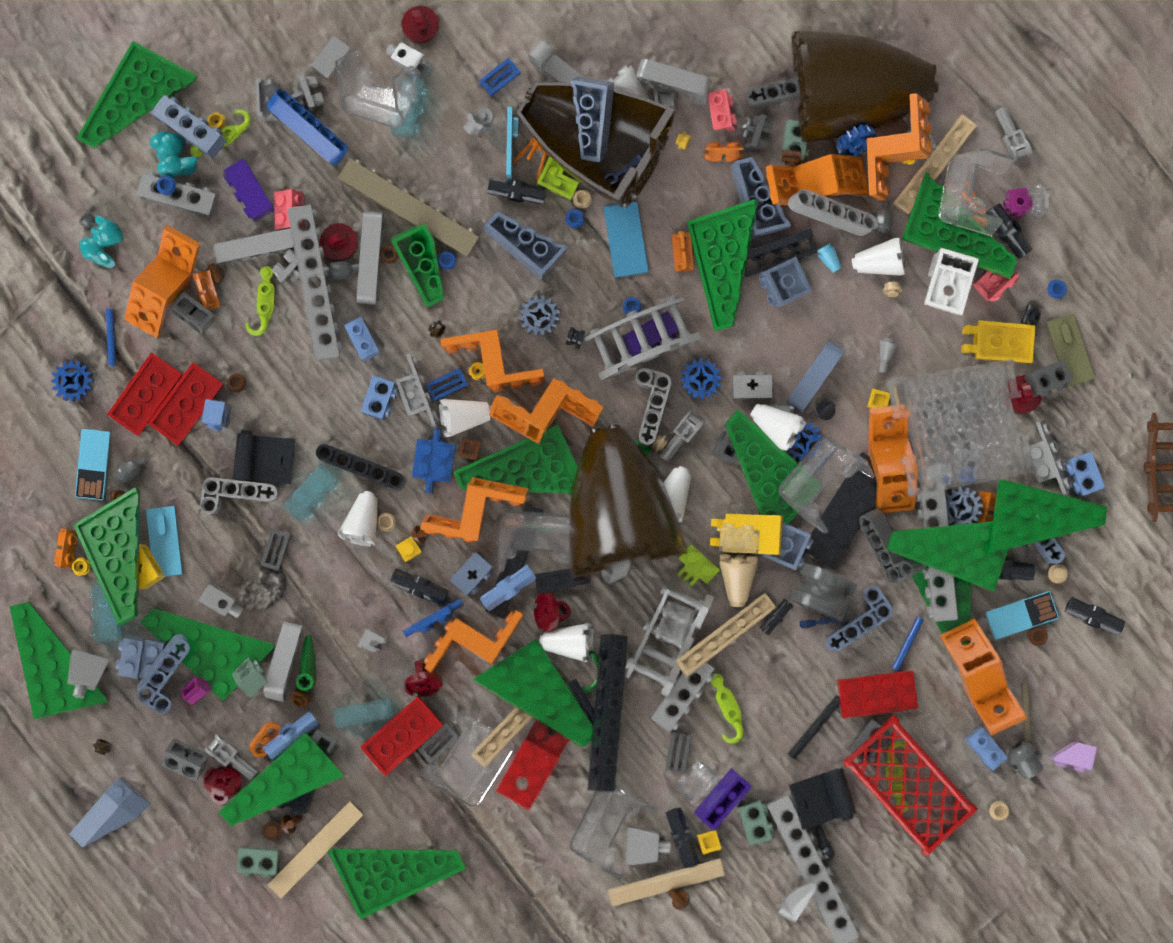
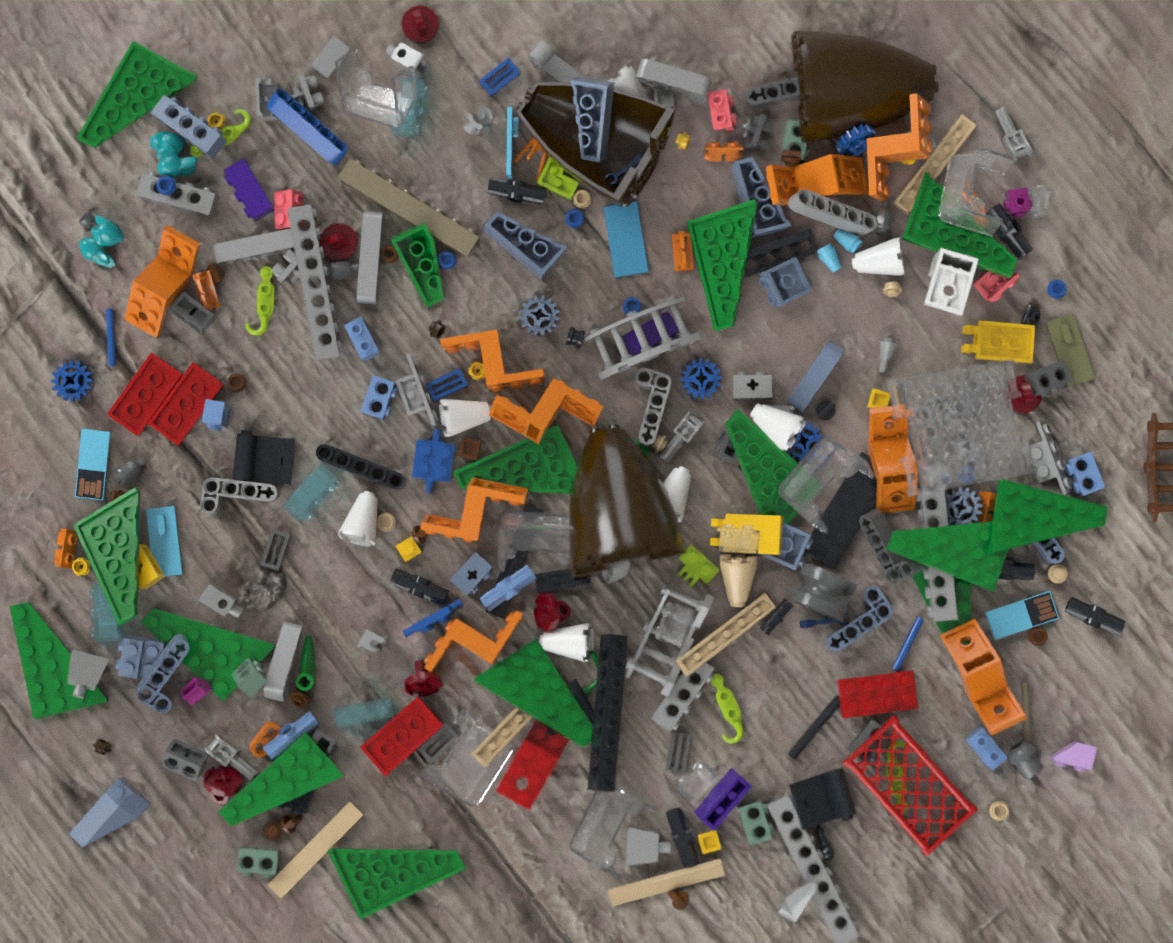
none -> medium azure cone [833,229,863,254]

